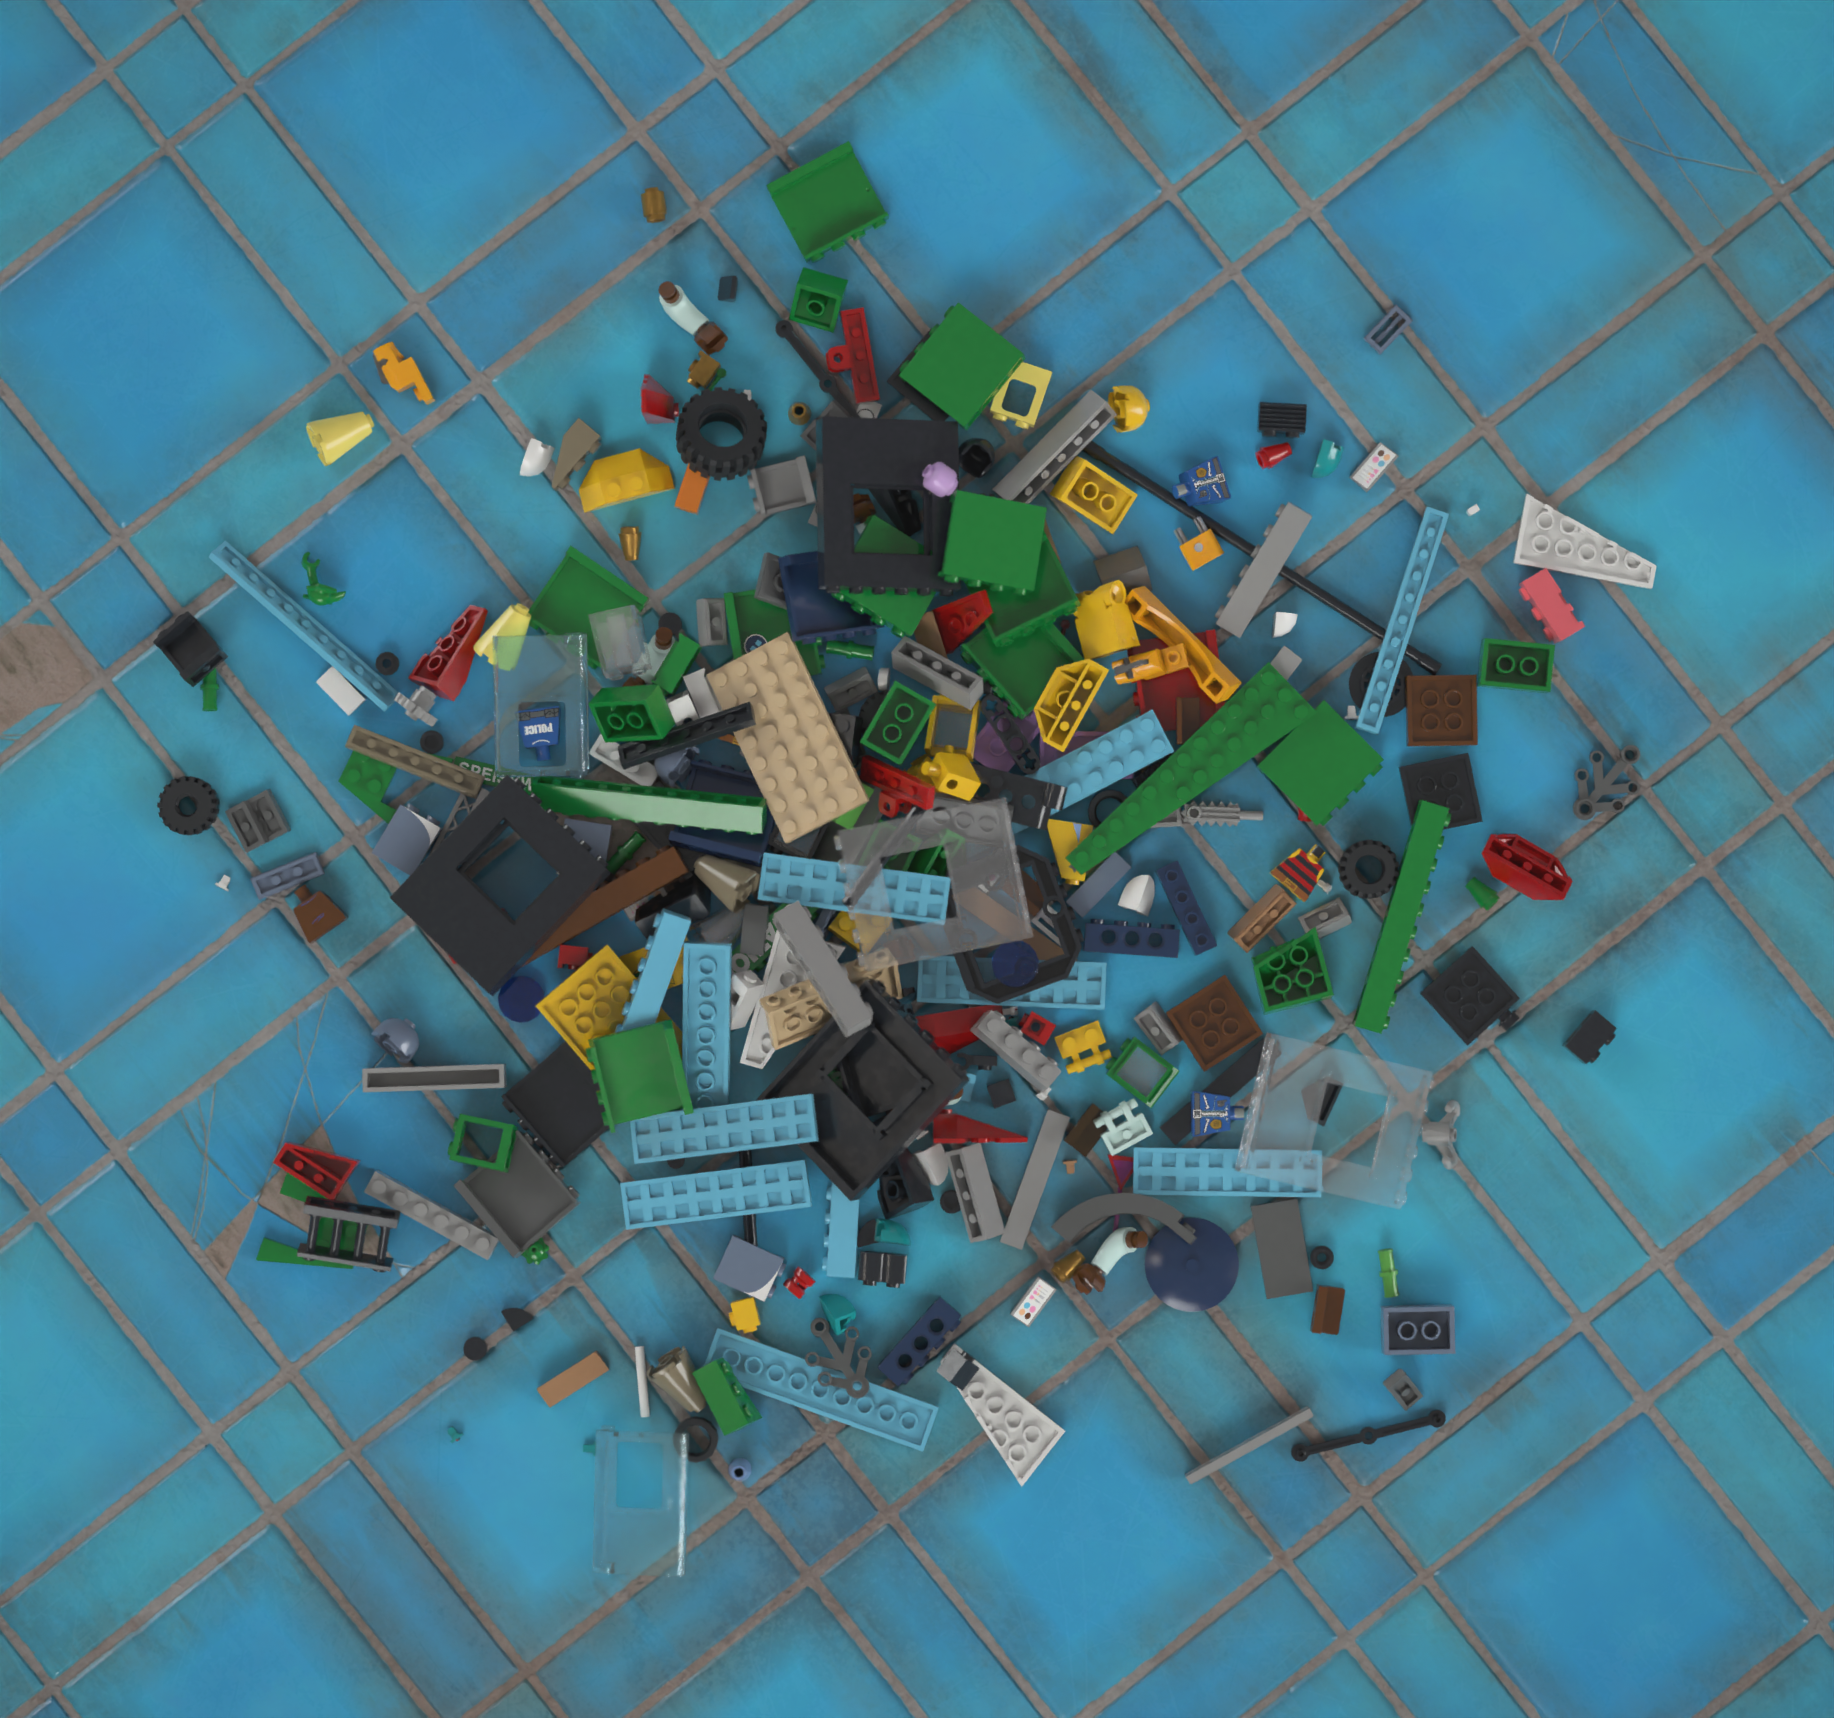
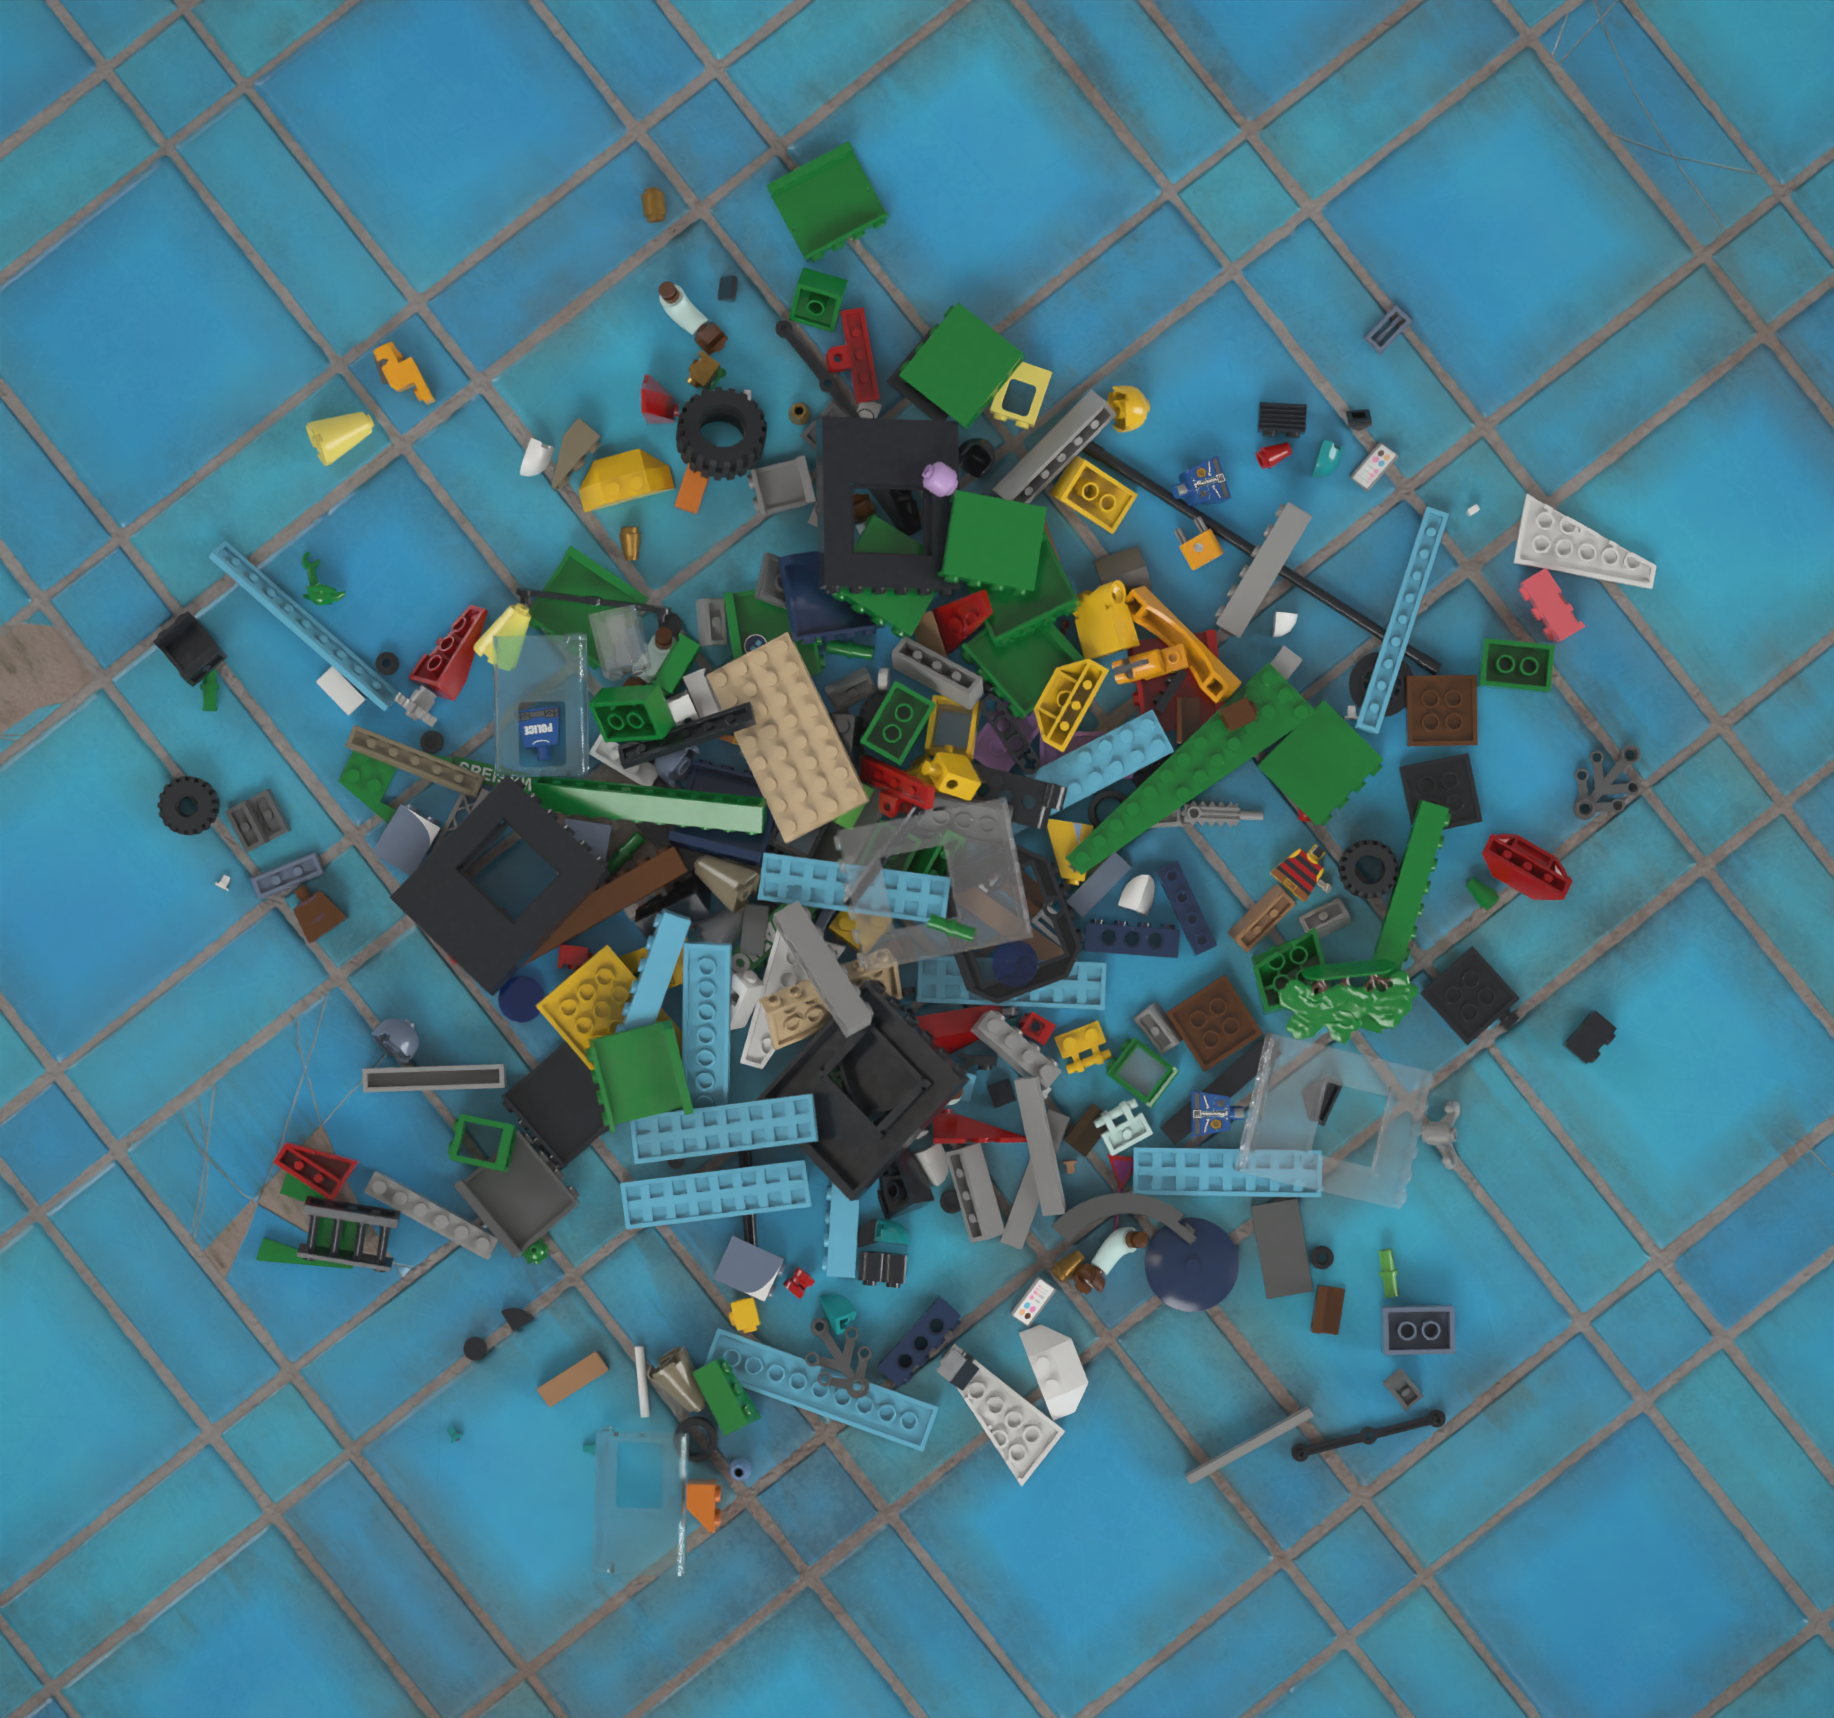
none -> black piece [516,588,671,622]
none -> orange slope [686,1479,721,1532]
none -> green pin [927,913,976,943]
none -> light grey tile [1014,1076,1067,1216]
none -> white wedge [1019,1324,1089,1421]
none -> black plate [1153,670,1188,714]
none -> reddish brown brick [1218,697,1258,733]
none -> green plant [1278,959,1419,1045]
none -> black slope [1346,409,1372,431]

